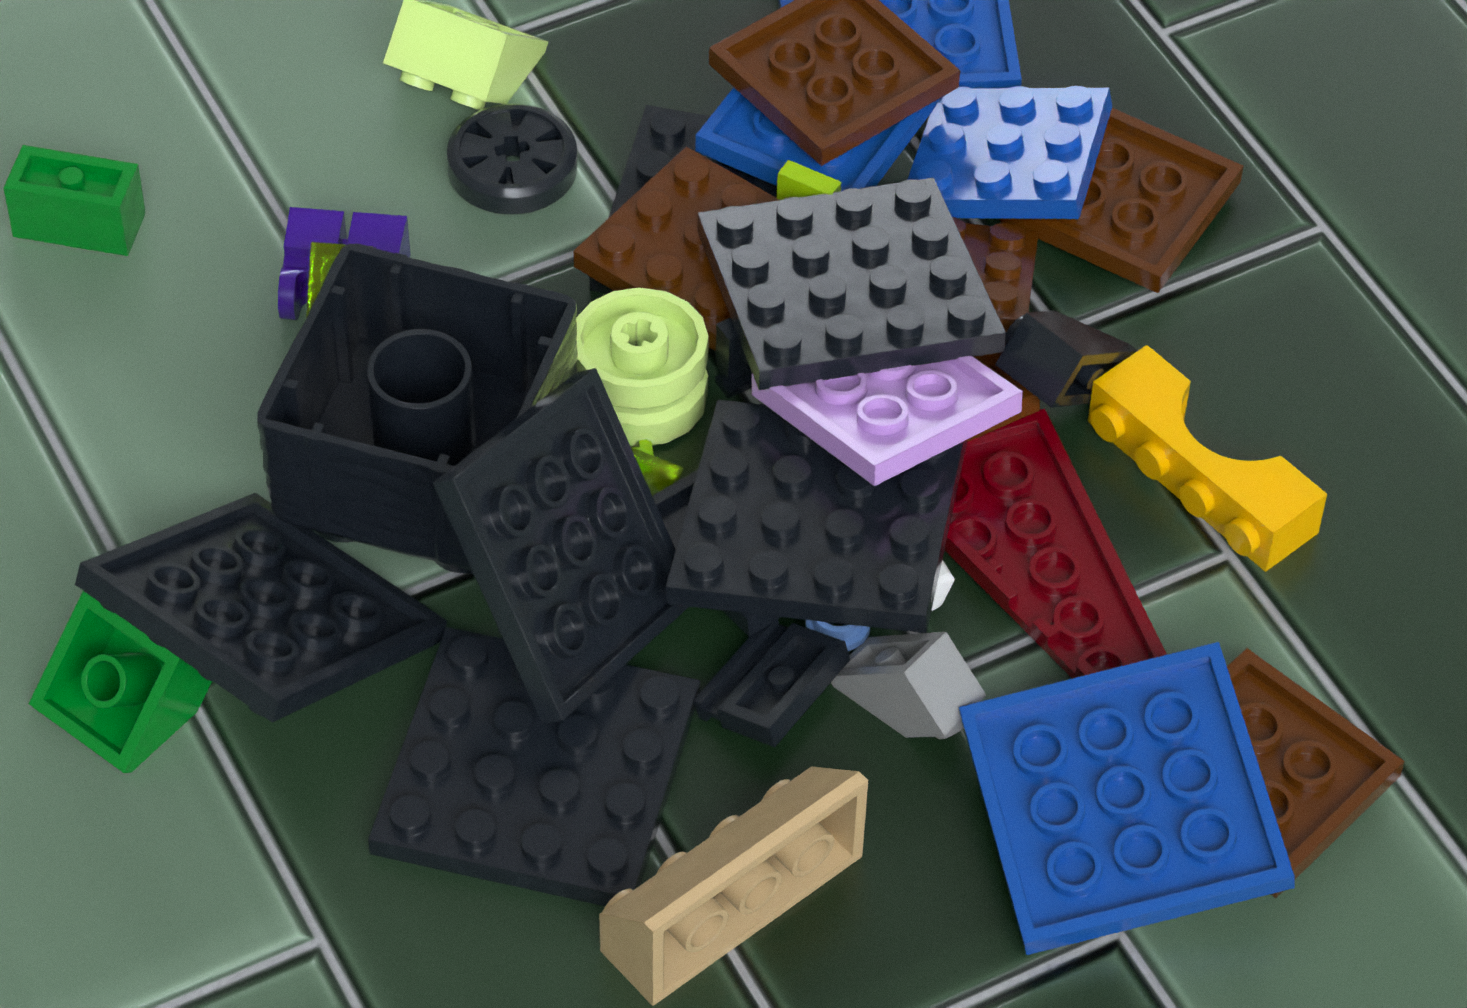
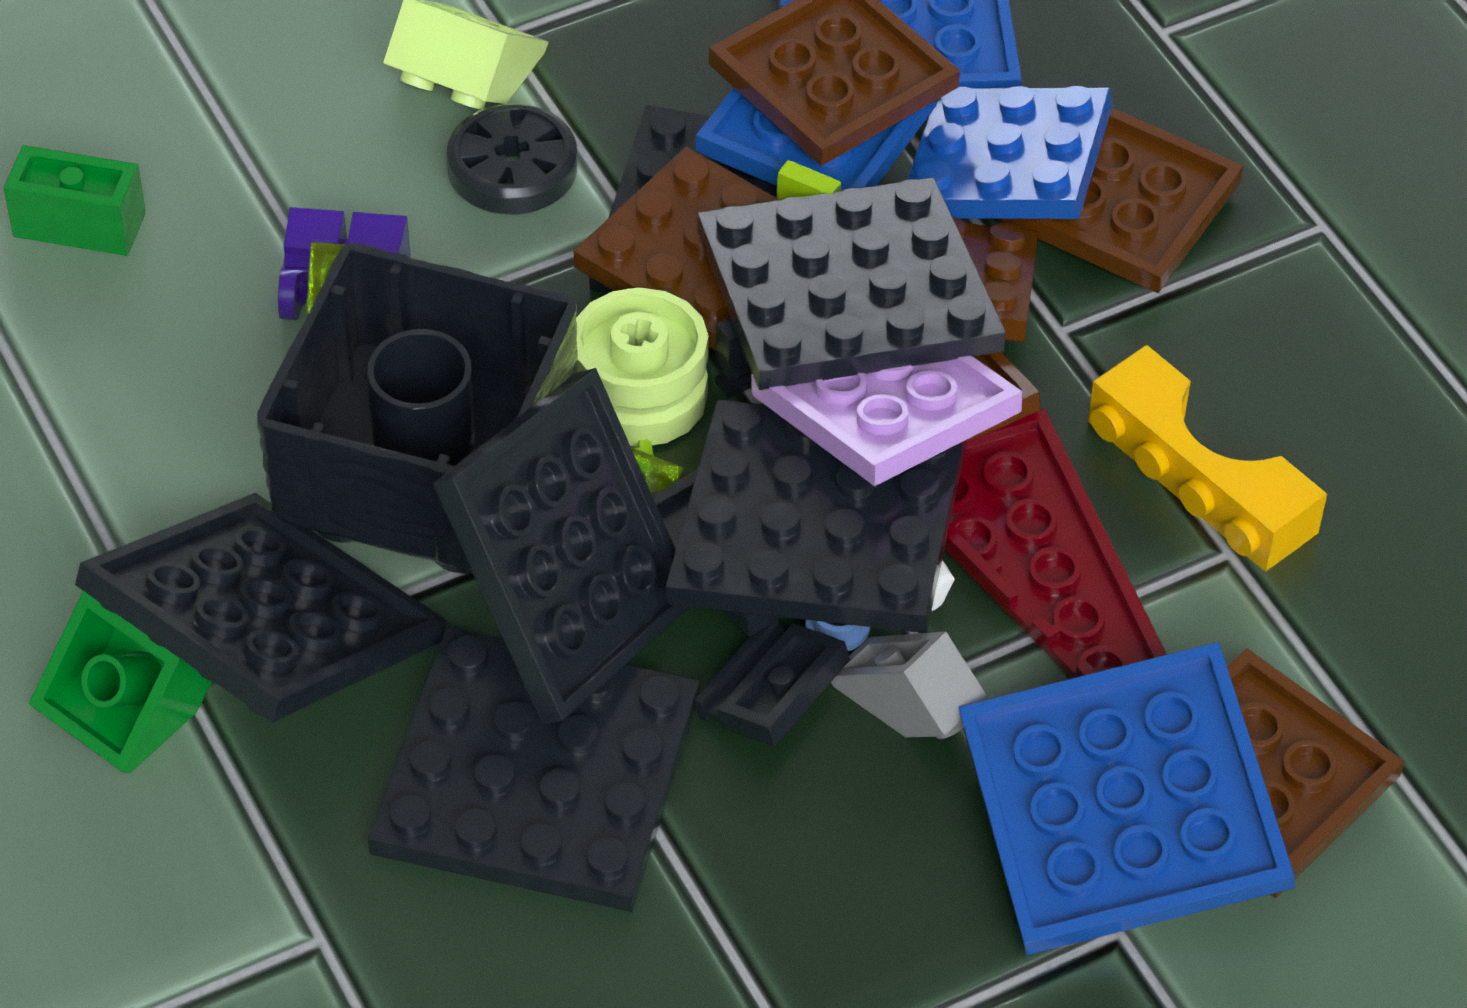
tan slope [599,766,868,1006] -> none
black slope [995,311,1138,408] -> none

